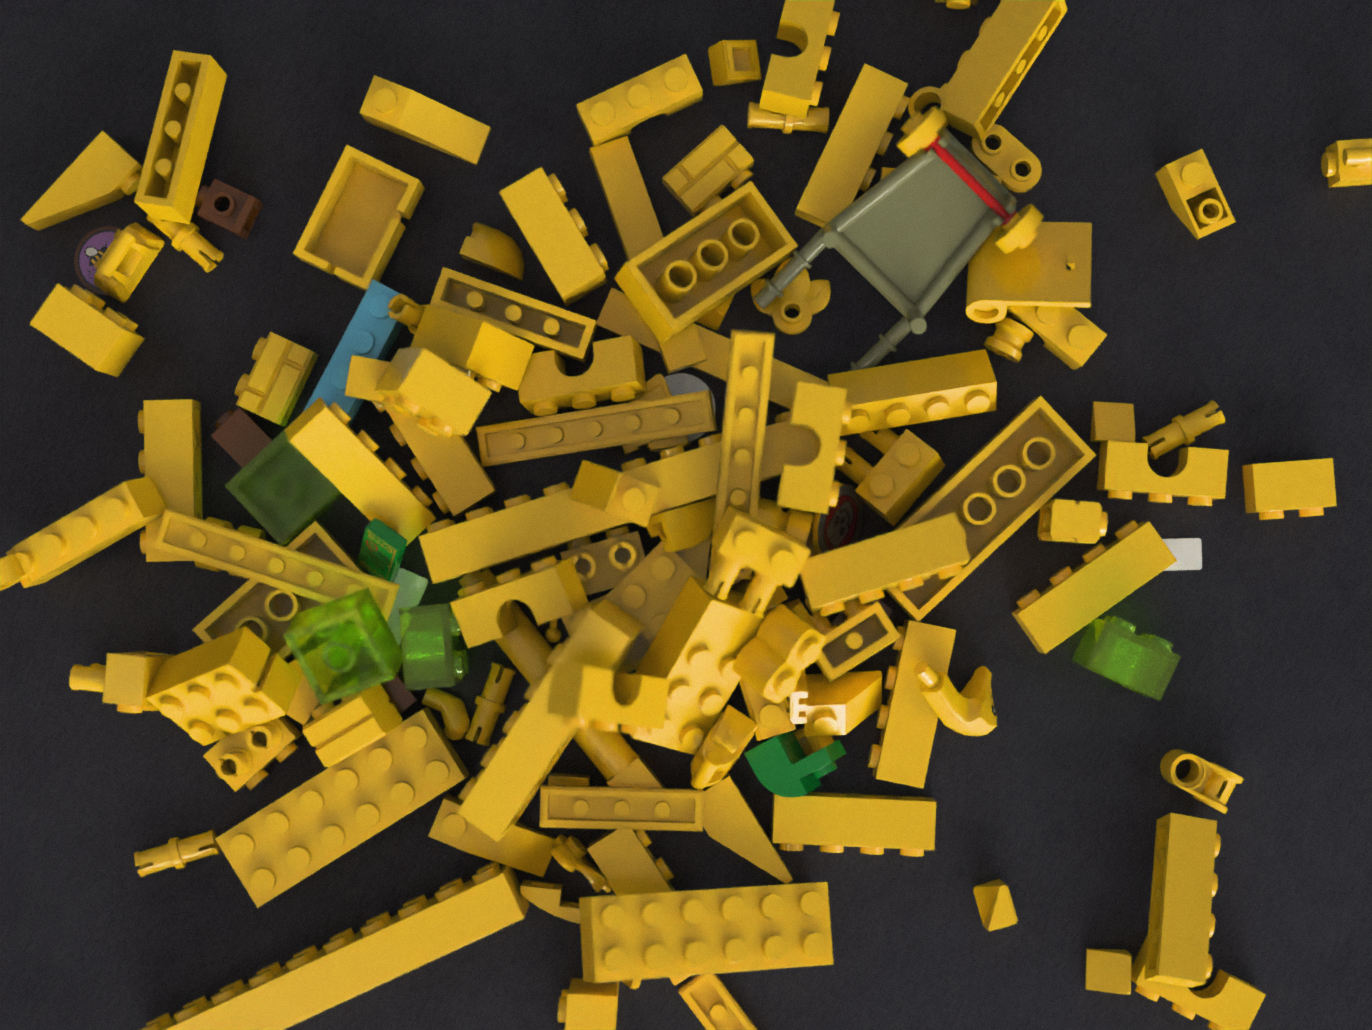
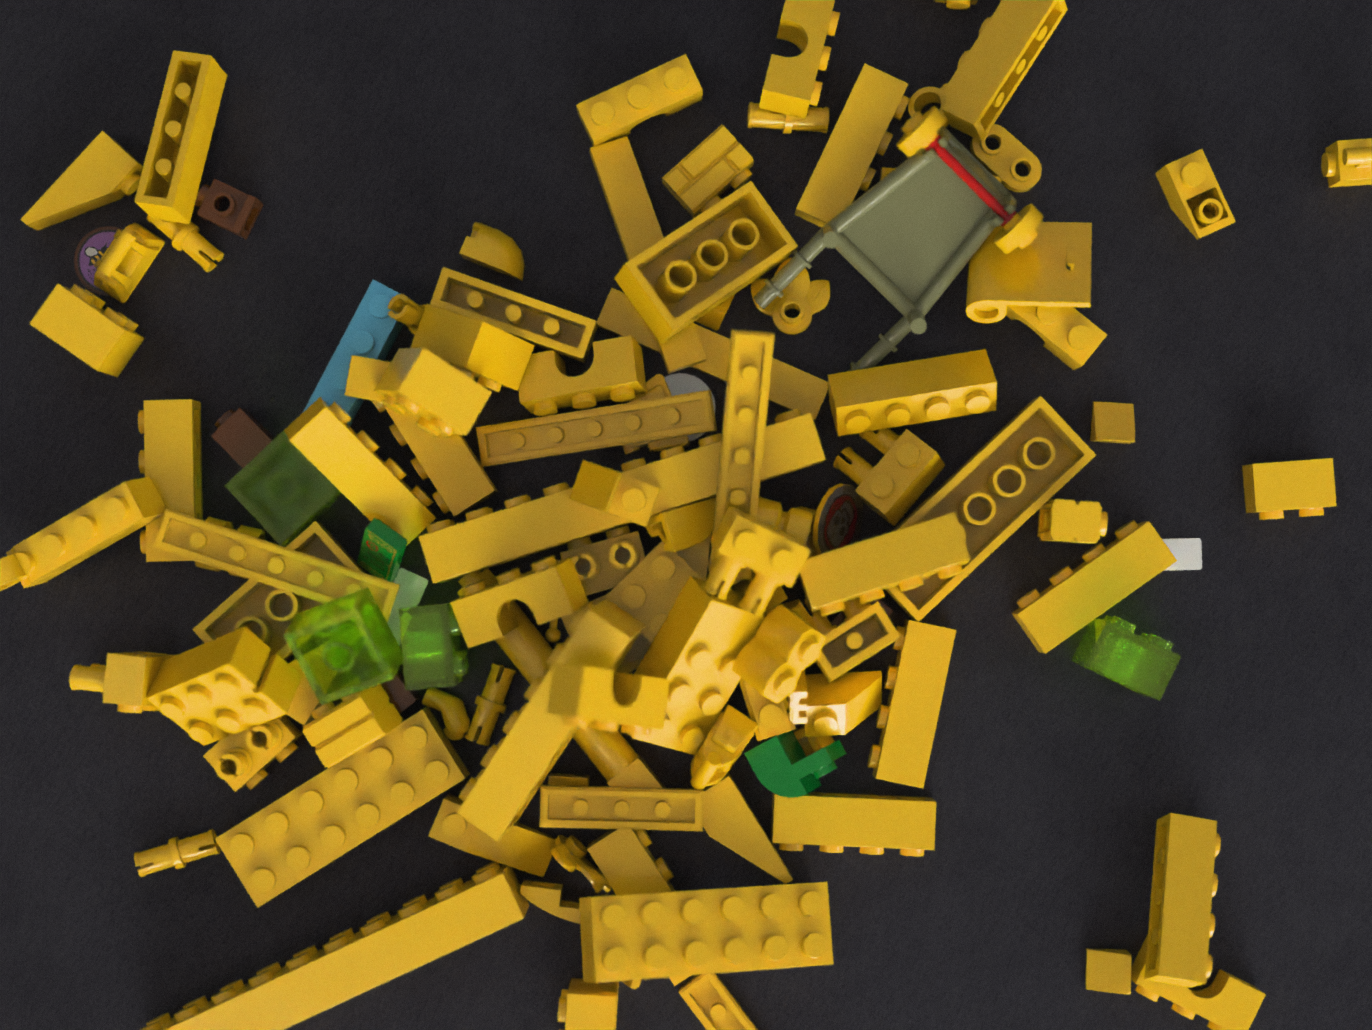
yellow brick [235,332,319,427] -> none
yellow piece [293,145,425,292] -> none
yellow slope [359,75,491,165] -> none
yellow brick [499,167,609,307] -> none
yellow slope [708,40,762,86] -> none
yellow arch [776,381,853,514] -> none
yellow animal [914,661,997,736] -> none
yellow slope [973,879,1018,931] -> none
yellow wheel [983,317,1034,363] -> none
yellow arch [1097,440,1229,506] -> none
yellow pin [1142,400,1225,460] -> none
yellow piece [1160,749,1244,814] -> none

